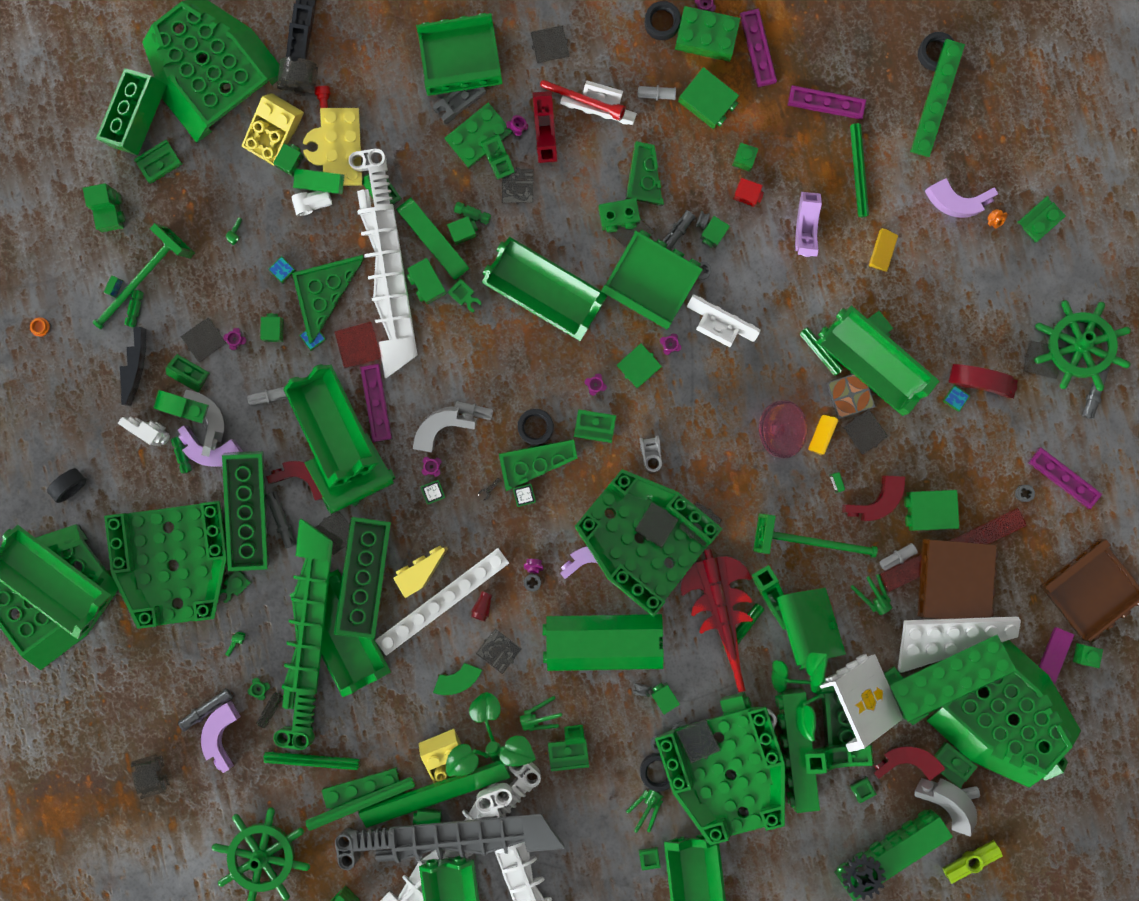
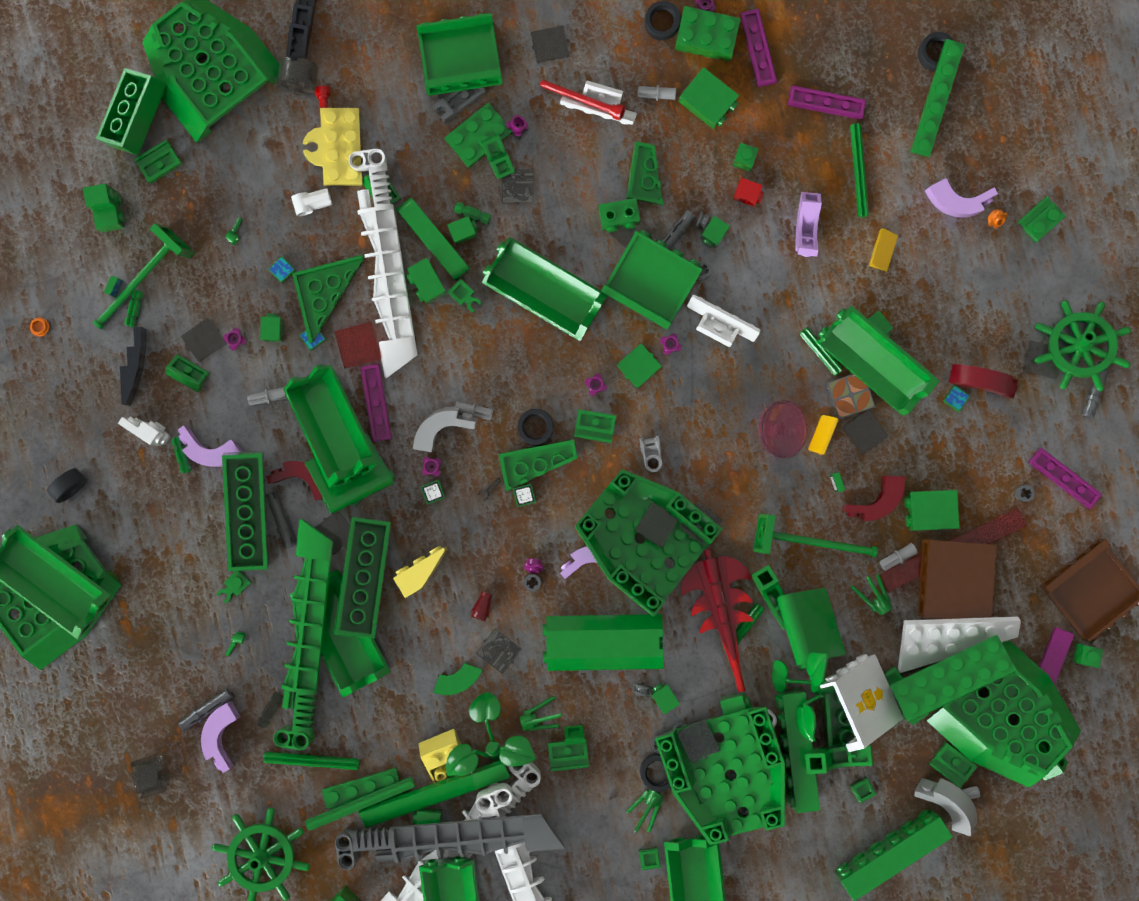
green wedge [104,501,227,629] -> none
green arch [153,390,209,424] -> none
light grey arch [184,390,224,457] -> none
light yellow slope [242,93,304,166] -> none
green plate [247,678,270,700] -> none
green brick [273,144,304,176] -> none
green tile [293,169,344,194] -> none
white plate [375,548,509,656] -> none
dark red arch [532,91,557,163] -> none
black gear [841,854,886,900] -> none
dark red arch [874,746,945,781] -> none
lime piece [942,840,1002,884] -> none

